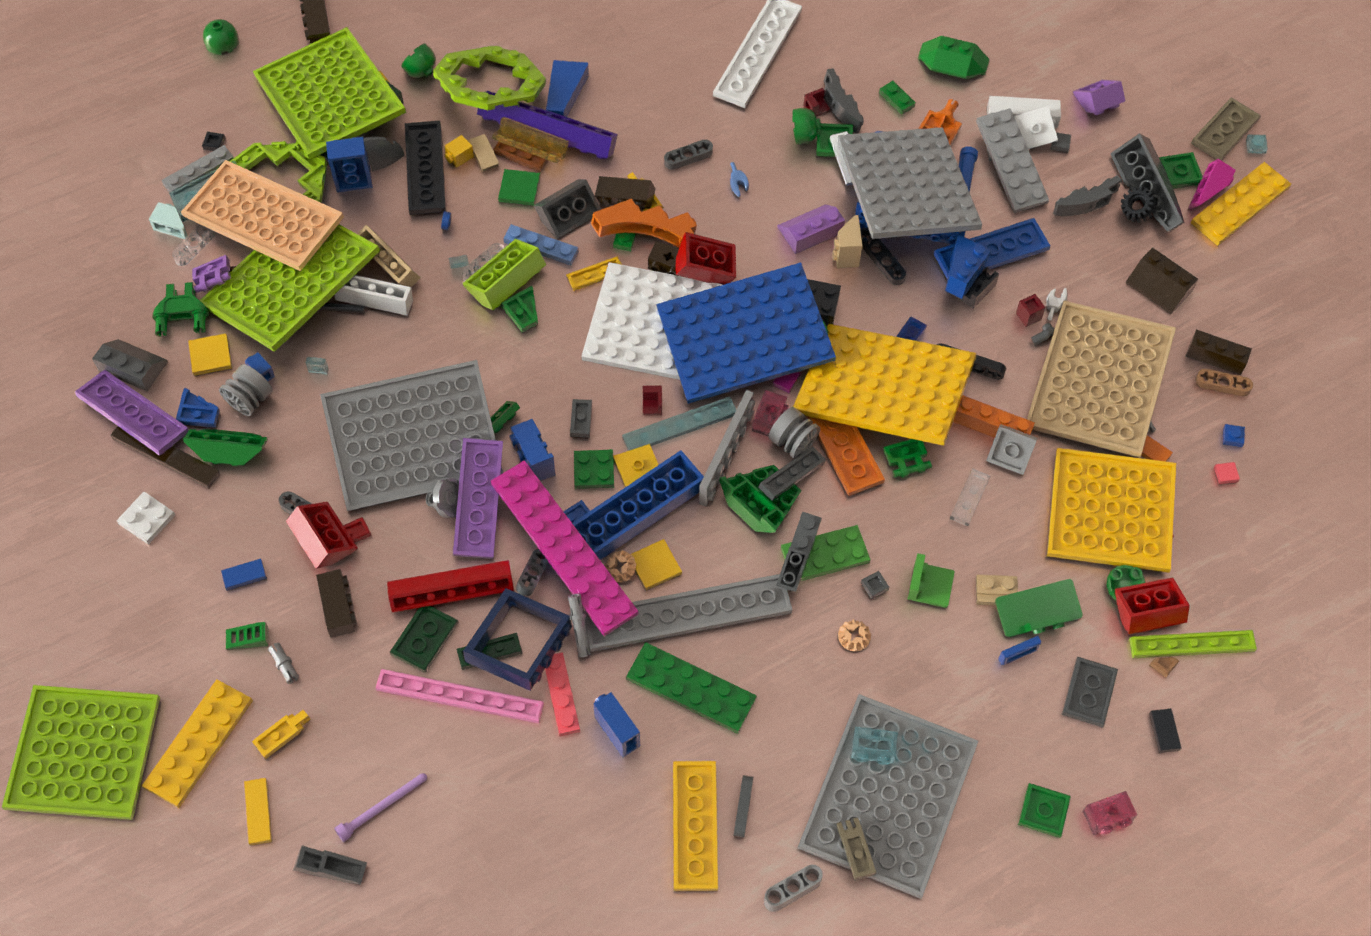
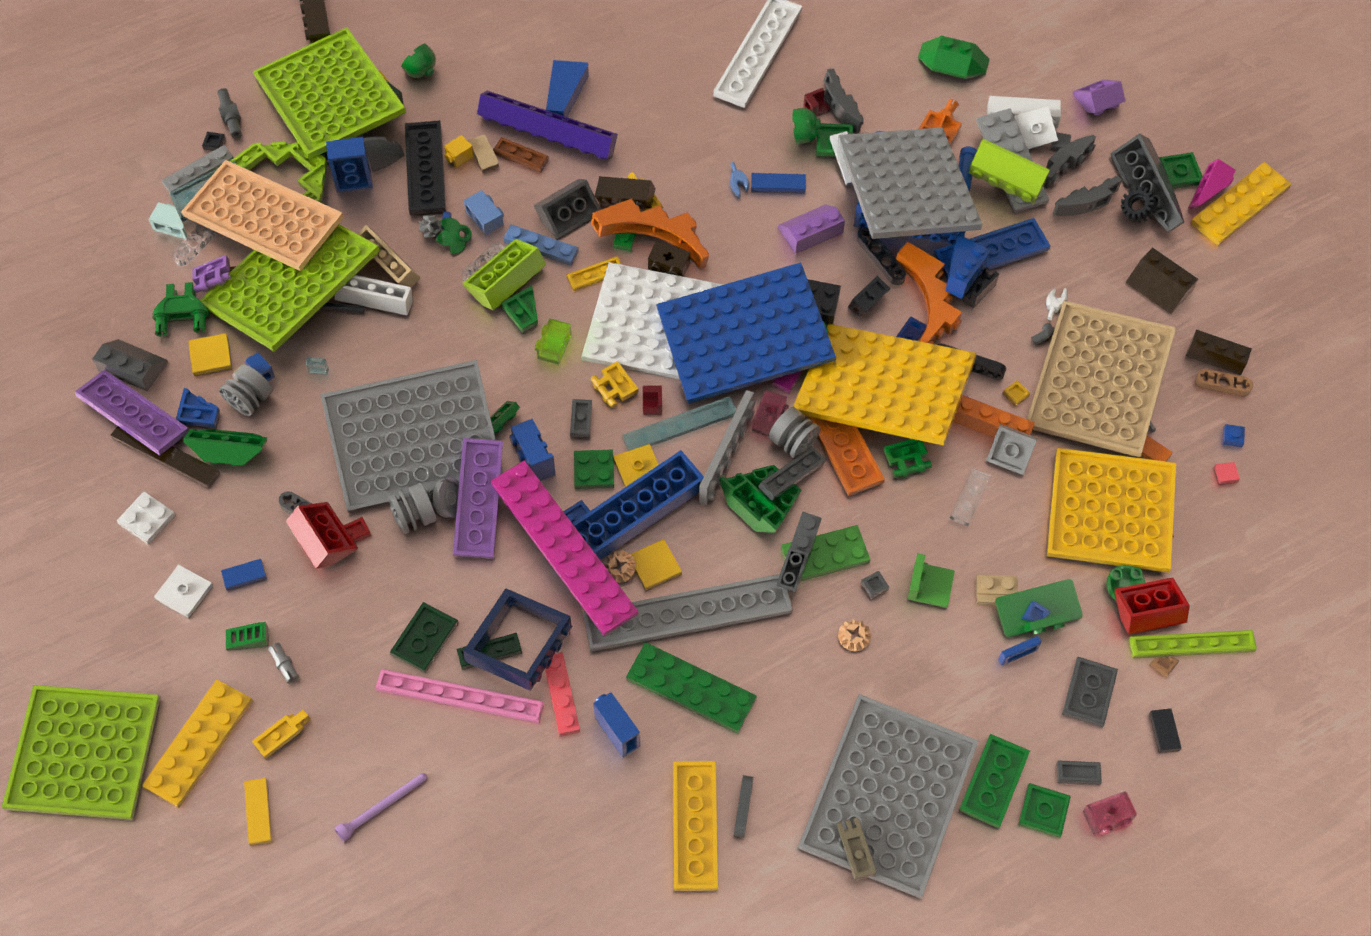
green cylinder [203,19,239,55] -> none
dark grey slope [293,845,367,885] -> none
dark brown brick [316,569,357,638] -> none
red brick [387,560,514,612] -> none
lime plate [433,46,546,110] -> none
clear light blue tile [448,255,469,269] -> none
clear yellow fence [492,117,569,163] -> none
green tile [498,169,540,206] -> none
dark grey beam [516,549,548,596] -> none
light grey pin [568,594,591,657] -> none
dark grey beam [664,140,713,170] -> none
red slope [676,232,736,285] -> none
light grey beam [764,865,823,912] -> none
tan slope [832,215,862,268] -> none
clear light blue window [851,726,898,765] -> none
green plate [879,80,916,115] -> none
dark red panel [1016,294,1046,327] -> none
dark tan tile [1191,97,1261,161] -> none
clear light blue plate [1246,134,1268,154] -> none
none -> white plate [154,564,213,618]
none -> dark grey pin [217,88,242,138]
none -> light grey wheel [389,483,437,534]
none -> light grey gear [419,215,442,238]
none -> green plate [436,218,472,254]
none -> medium blue brick [464,190,504,235]
none -> clear neon green brick [535,318,572,365]
none -> yellow plate [590,361,639,408]
none -> blue tile [751,173,806,193]
none -> black hinge [848,276,891,316]
none -> orange arch [896,242,962,344]
none -> green plate [959,734,1030,829]
none -> lime slope [969,139,1050,204]
none -> yellow tile [1002,380,1030,406]
none -> blue tile [1022,600,1051,622]
none -> dark grey slope [1044,135,1096,189]
none -> dark grey tile [1057,760,1102,785]

